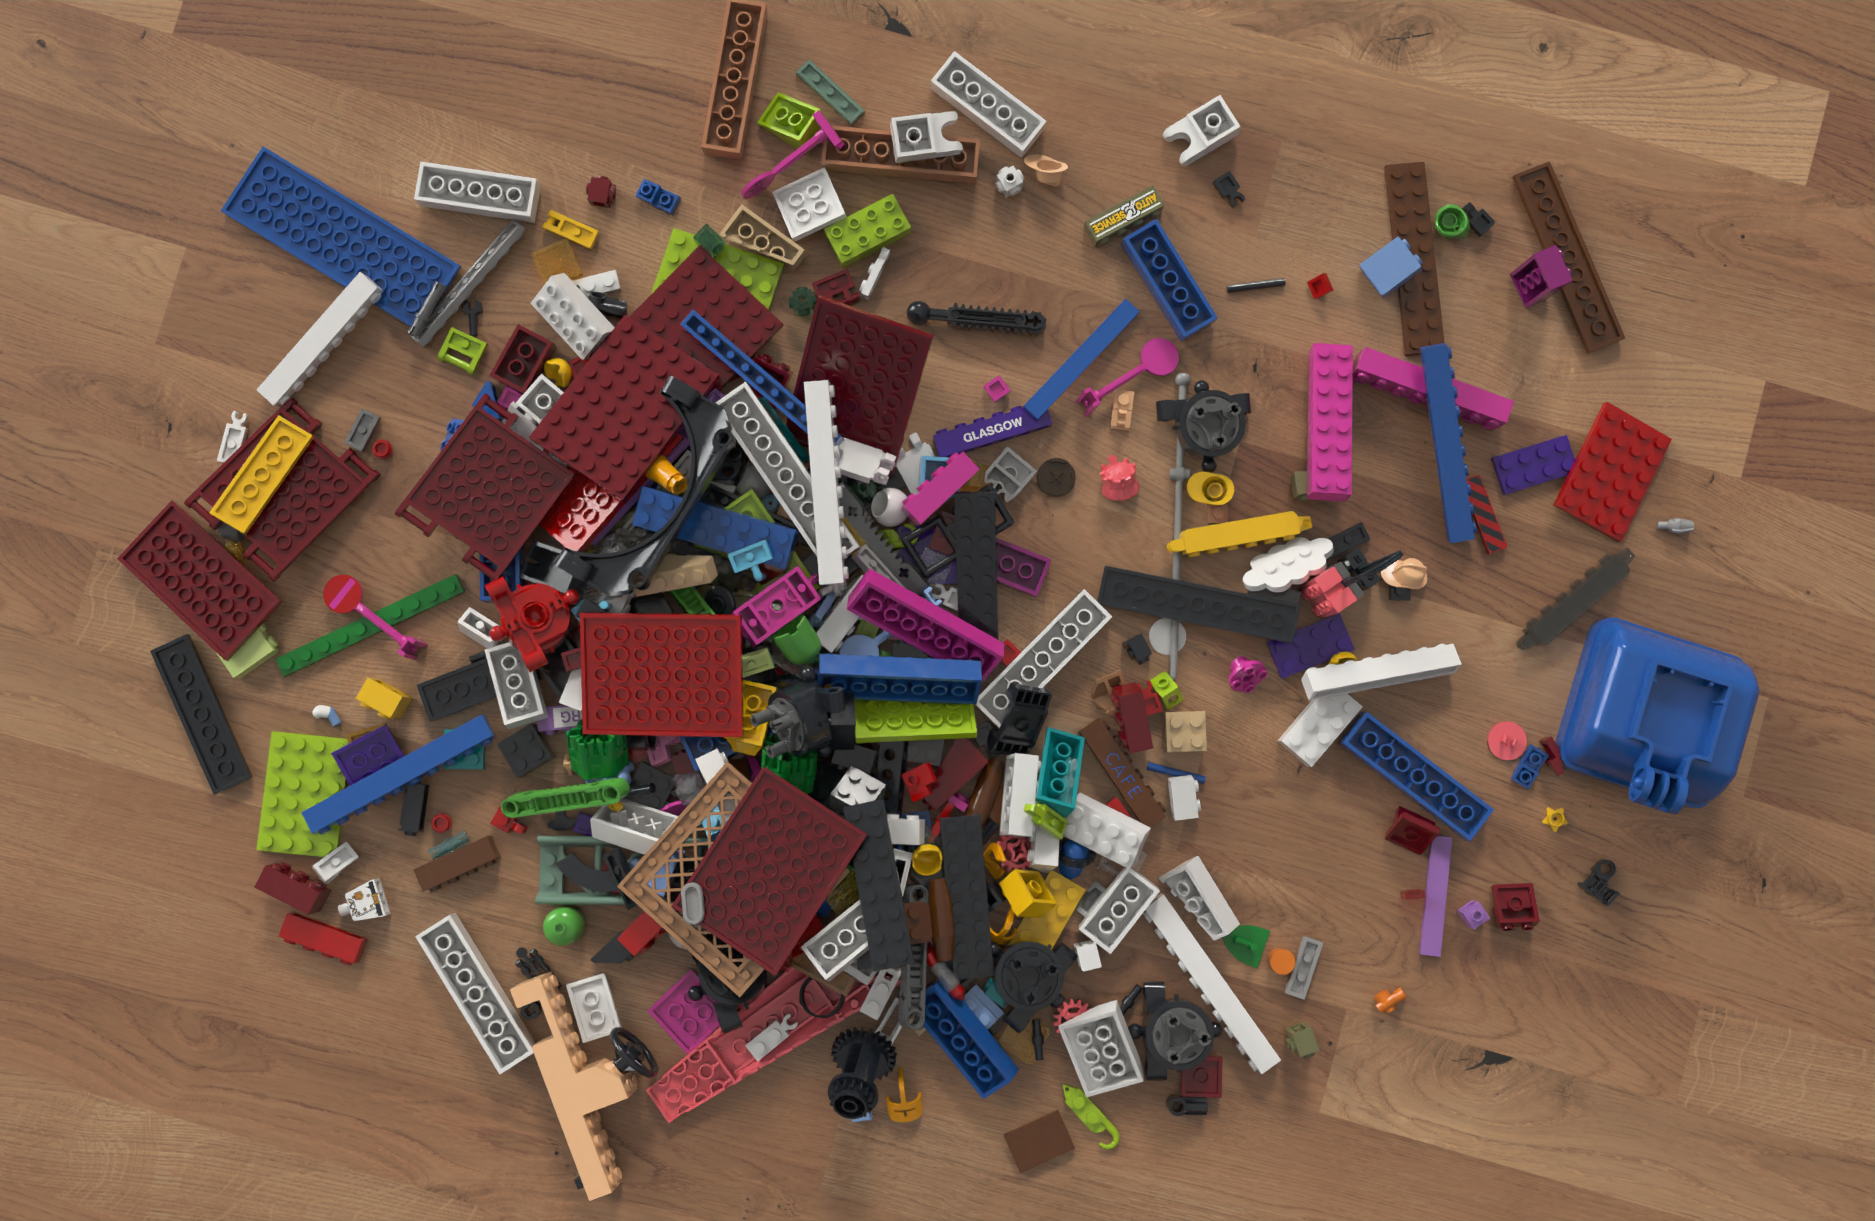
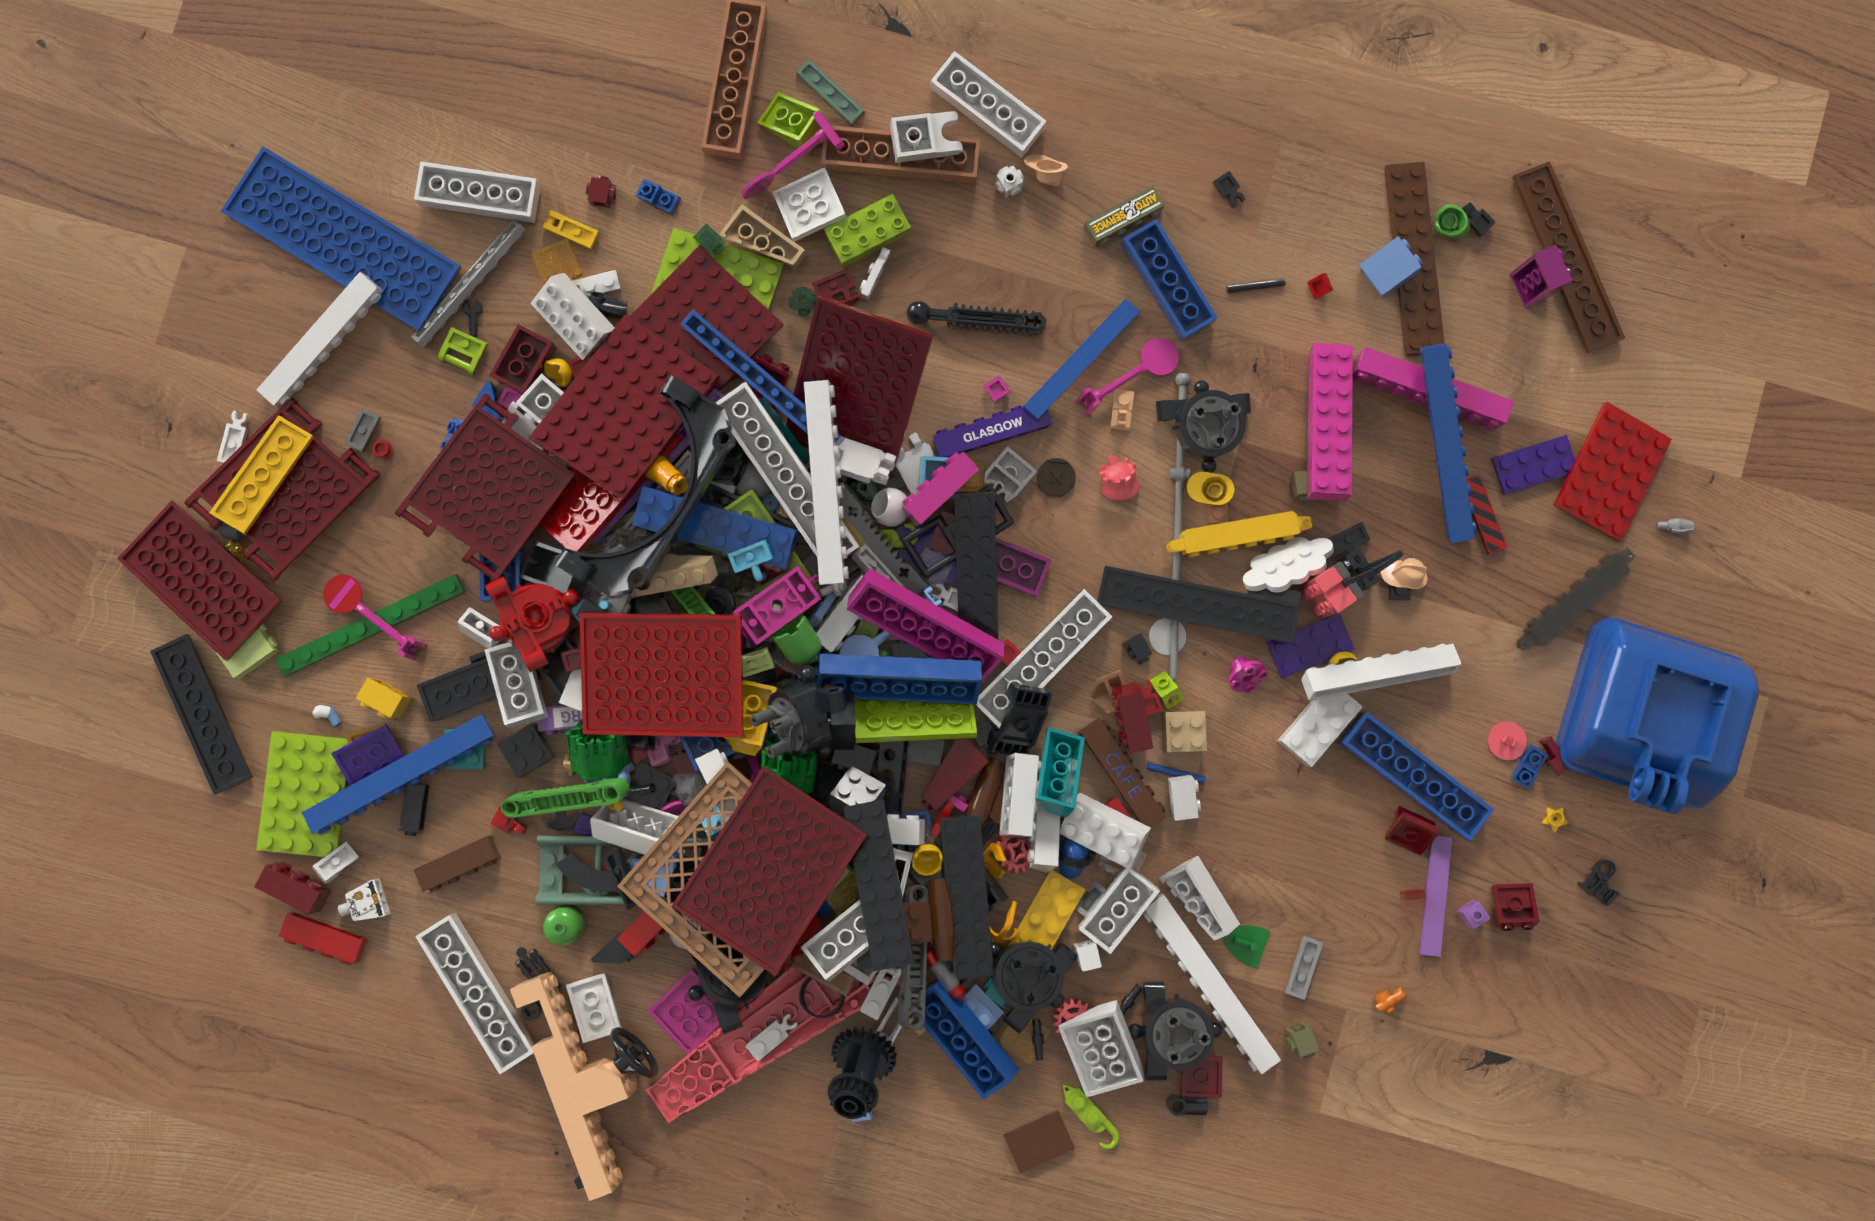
dark grey pin [407,281,447,339] -> none
clear light blue pin [428,830,470,860] -> none
red plate [431,813,452,833] -> none
light grey tile [681,882,705,925] -> none
light orange helmet [885,1067,923,1122] -> none
red brick [901,762,937,802] -> none
yellow brick [999,869,1057,918] -> none
lime hinge [1024,803,1068,839] -> none
white brick [1163,95,1241,166] -> none
orange piece [1267,948,1295,975] -> none

